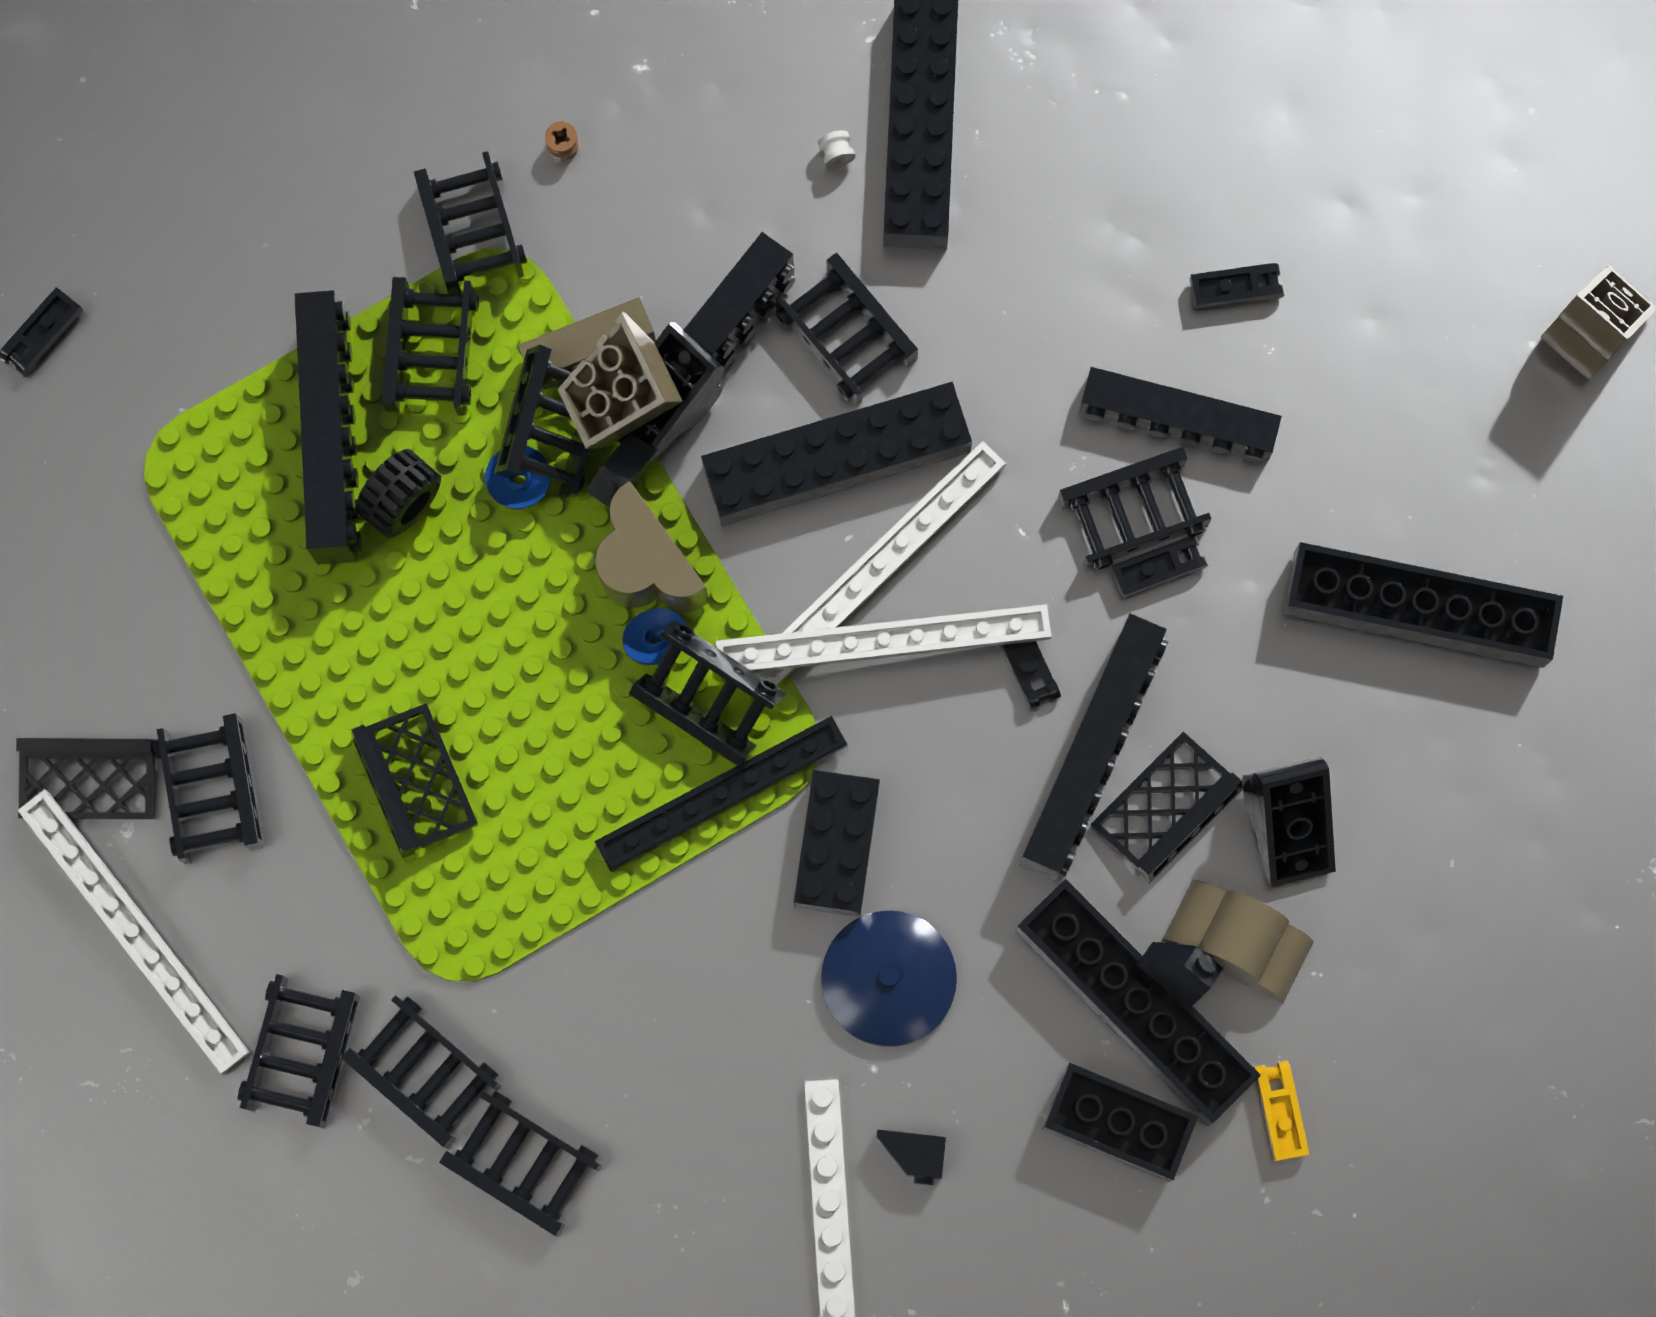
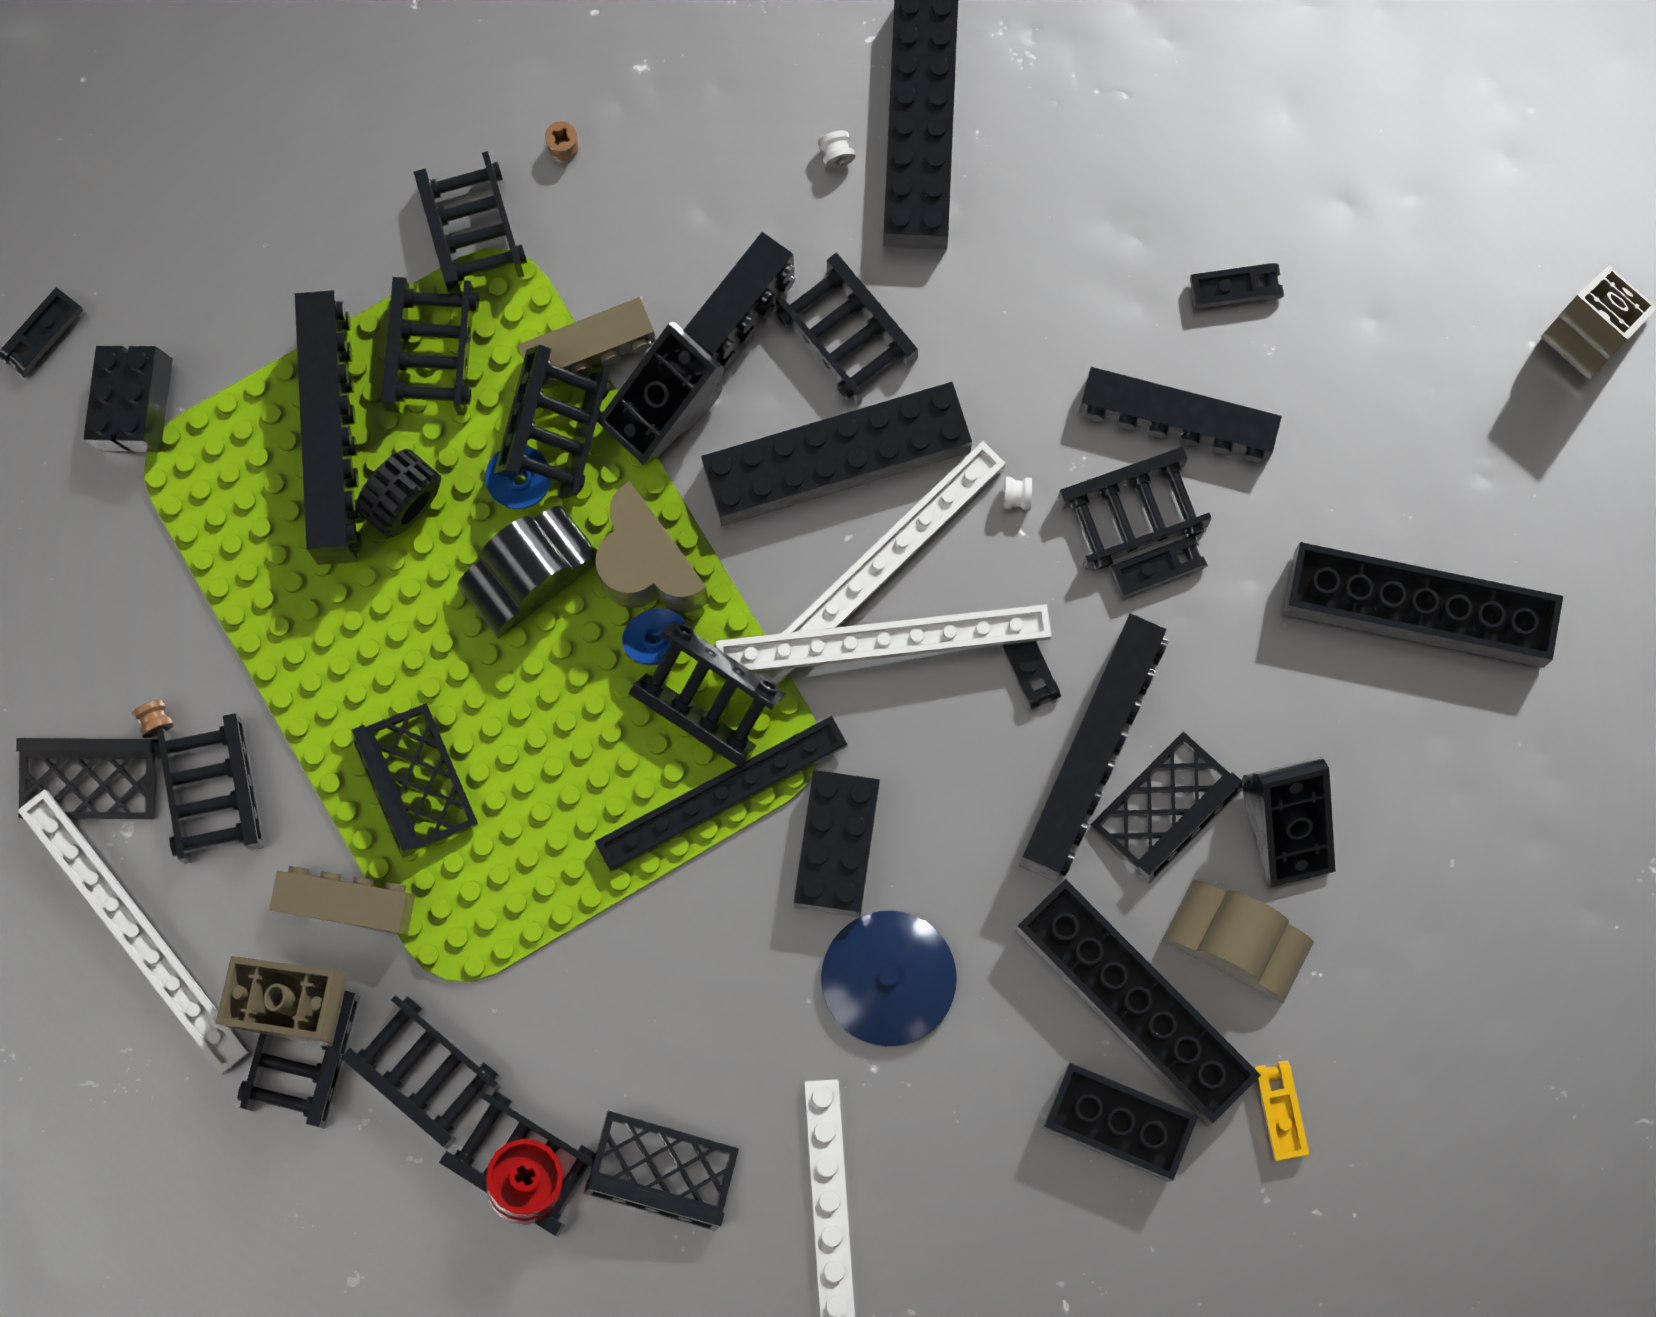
dark tan wedge [558,312,683,449] -> none
black slope [586,432,659,508] -> none
black slope [876,1129,946,1186] -> none
black slope [1136,942,1224,1009] -> none
none -> black piece [83,346,173,452]
none -> medium nougat wheel [132,700,174,738]
none -> dark tan brick [215,956,348,1047]
none -> dark tan brick [269,866,415,934]
none -> black brick [457,506,597,639]
none -> red wheel [486,1139,563,1225]
none -> black fence [583,1111,739,1231]
none -> white wheel [1004,477,1032,510]

